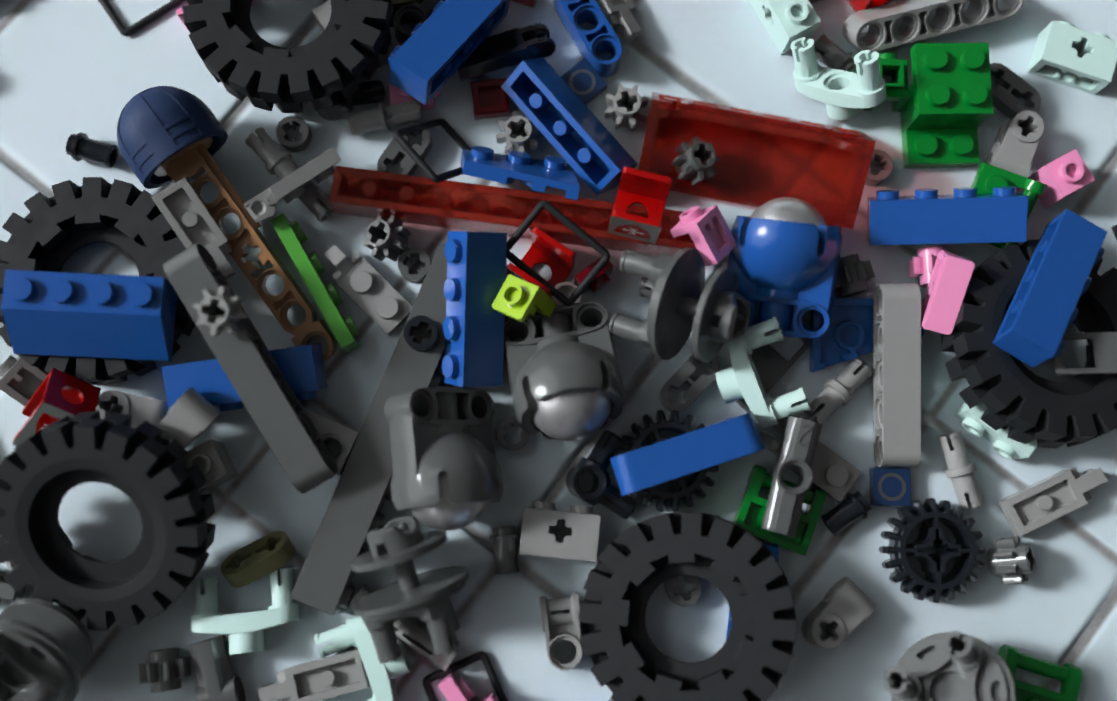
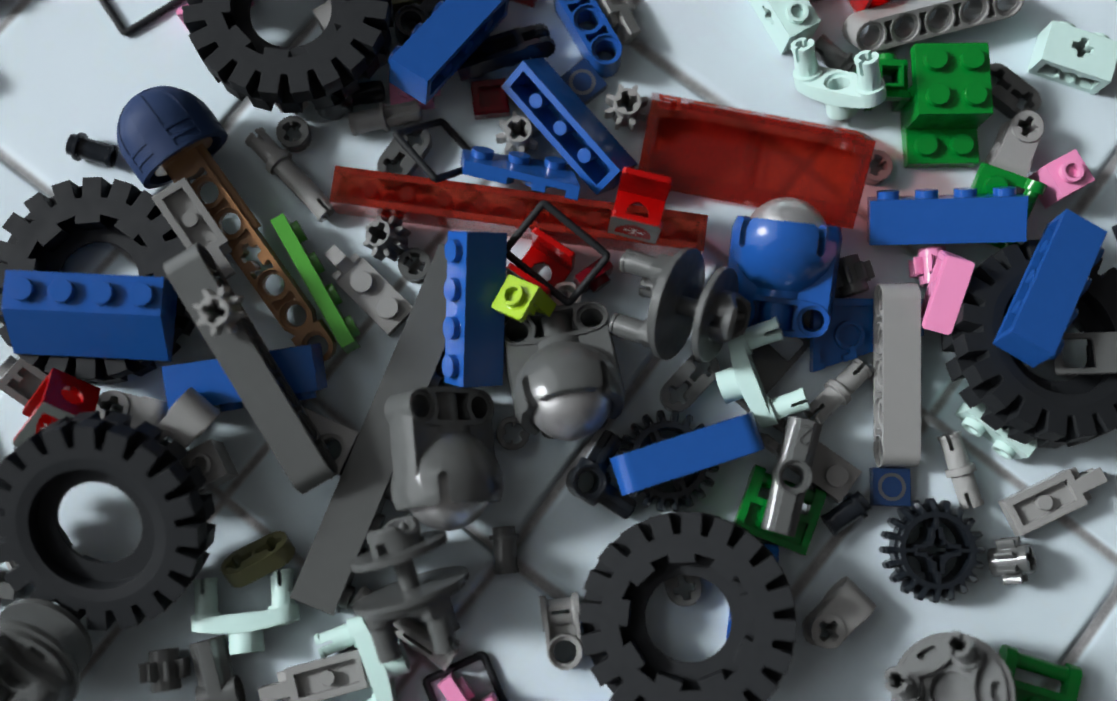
light grey hinge [244,148,341,223] -> none
black bush [403,316,440,352] -> none
light grey brick [519,501,601,562] -> none
bright pink bracket [670,205,736,267] -> none
dark grey gear [671,136,720,186] -> none

